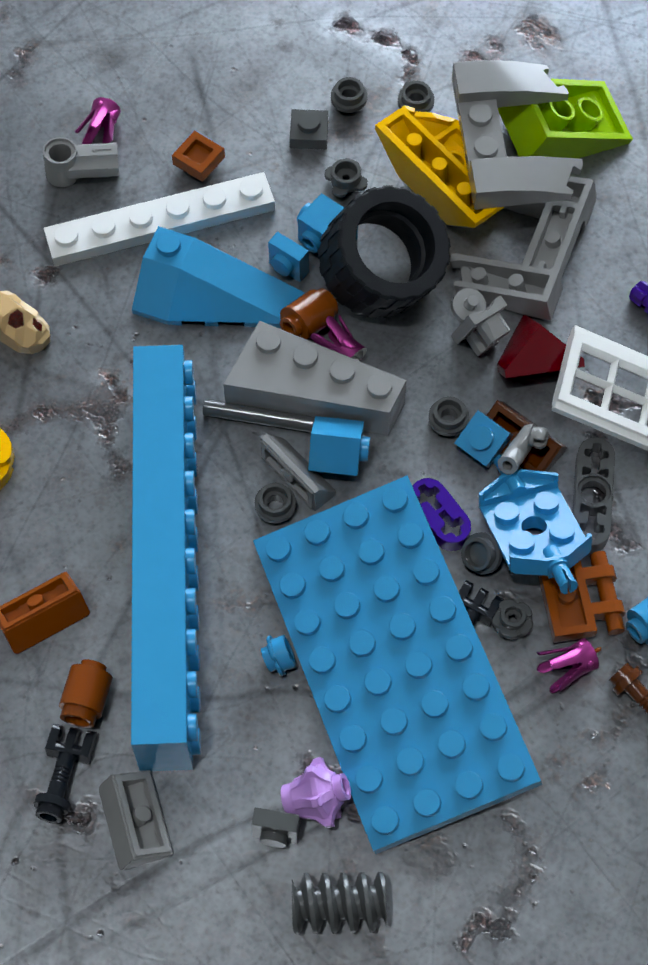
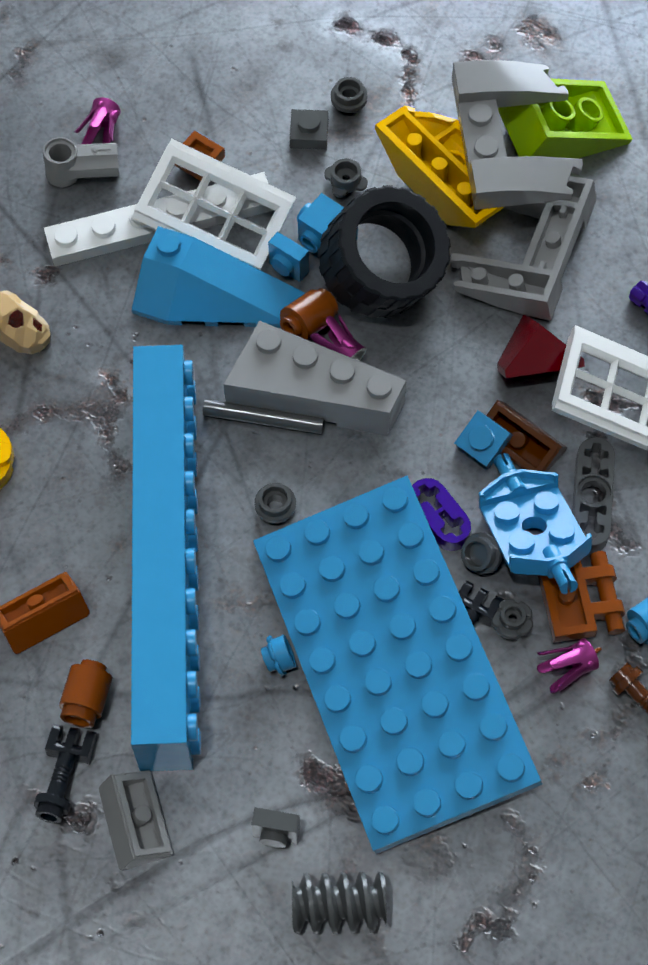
light grey slope [260,434,336,511] -> none
lavender rock [281,757,351,828] -> none
dark azure brick [308,416,370,476] -> none
dark grey plate [398,81,435,112] -> none
dark grey plate [429,396,469,436] -> none
light grey hips [451,288,511,357] -> none
light grey arm [498,423,549,475] -> none
none -> white piece [131,138,296,271]

